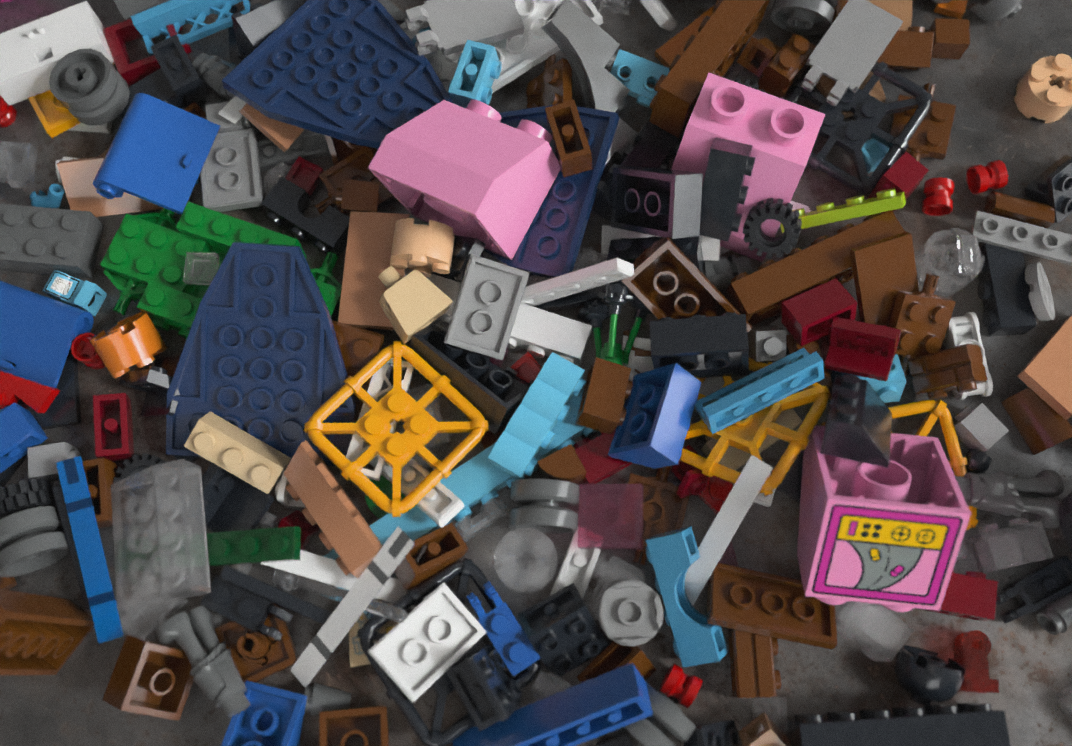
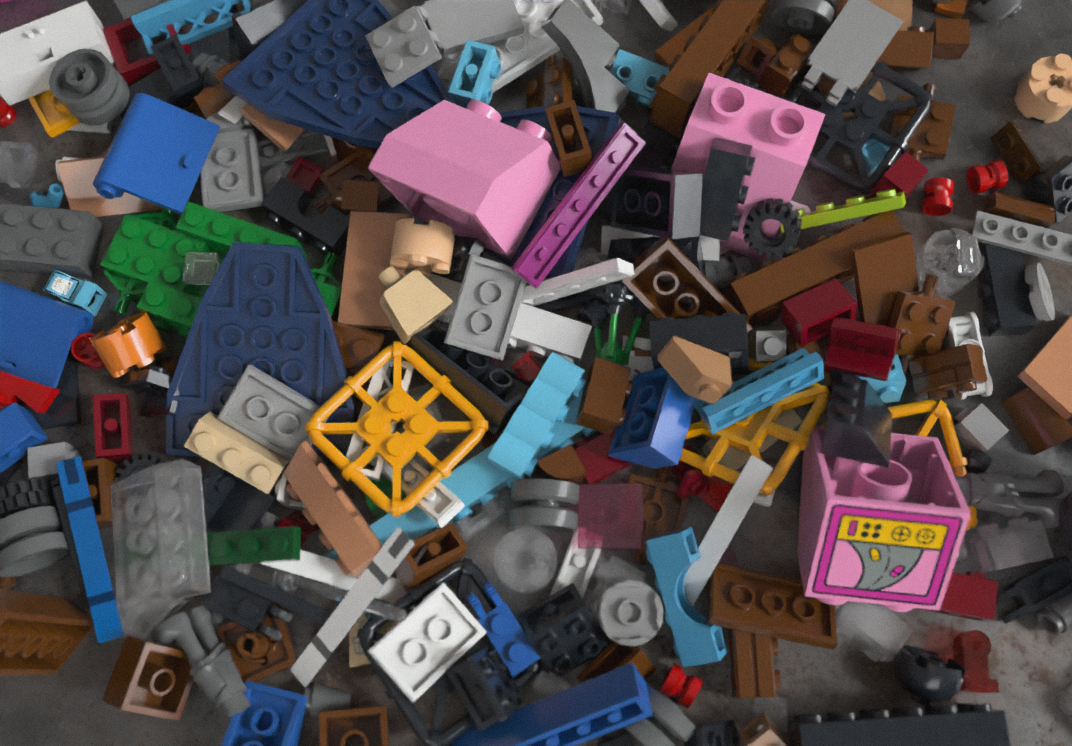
none -> reddish brown slope [194,60,241,119]
none -> light grey tile [216,364,331,461]
none -> light grey plate [365,5,442,88]
none -> magenta tile [511,123,645,289]
none -> medium nougat slope [658,336,732,405]
none -> dark brown hinge [990,121,1044,184]

